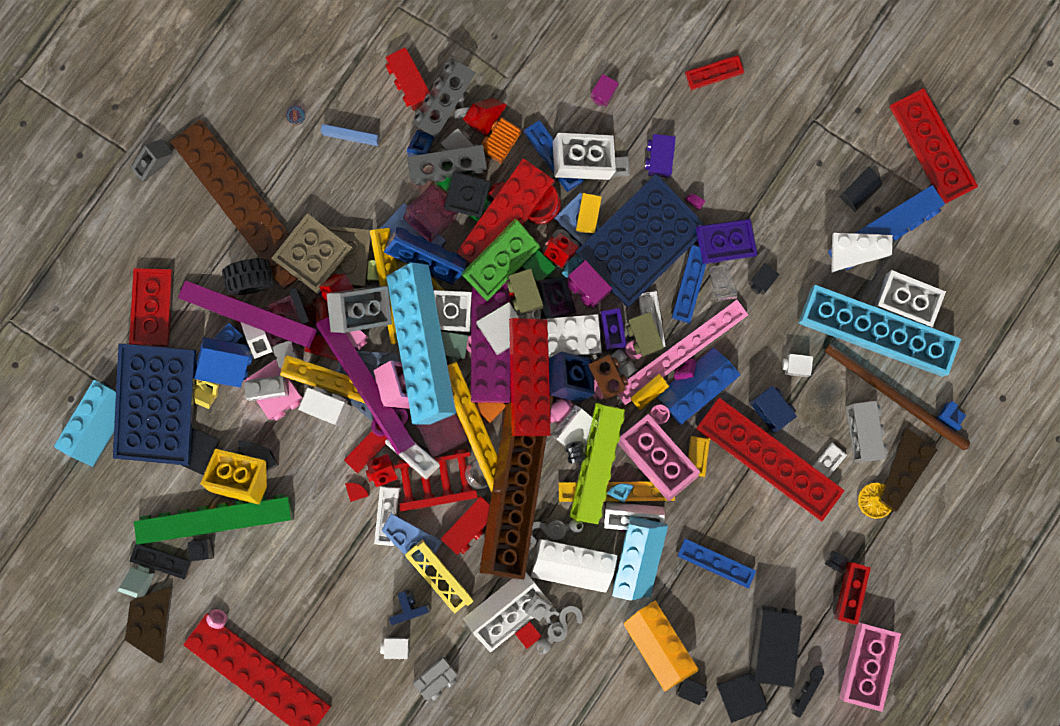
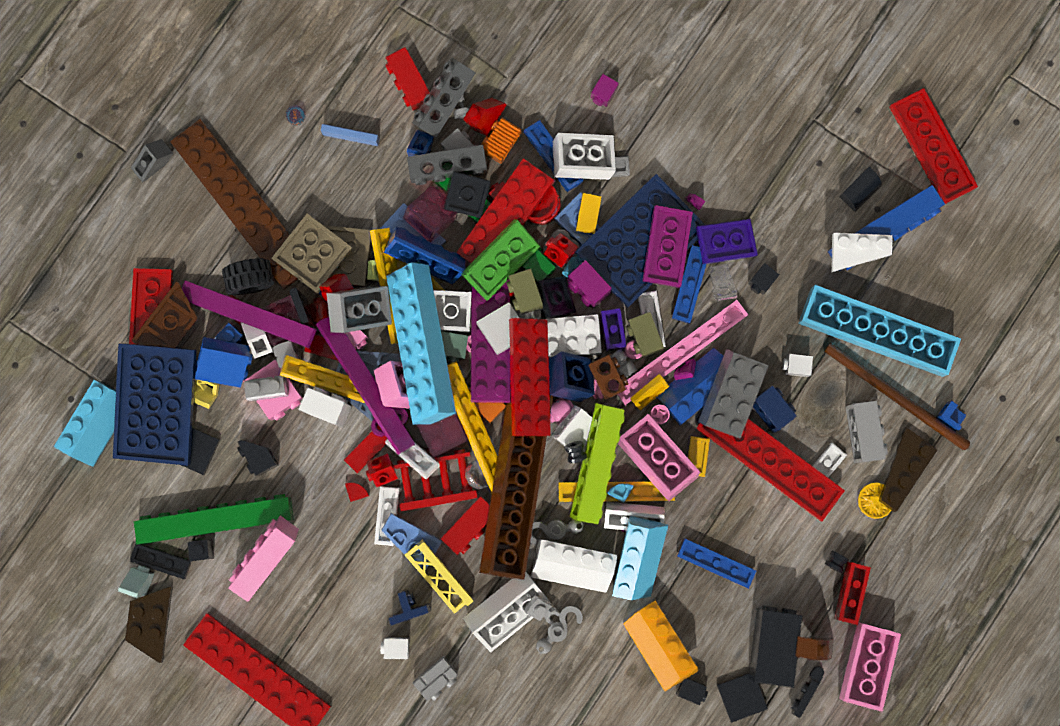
yellow slope [200,449,267,505] -> none
bright pink tile [206,609,227,629] -> none
red tile [515,621,542,649] -> none
dark purple brick [645,134,676,178] -> none
red tile [685,55,744,91] -> none
white brick [874,270,946,328] -> none
none -> reddish brown wing [131,282,198,348]
none -> bright pink brick [229,516,299,602]
none -> magenta plate [642,205,693,288]
none -> dark grey brick [698,349,769,438]
none -> reddish brown slope [796,636,834,661]

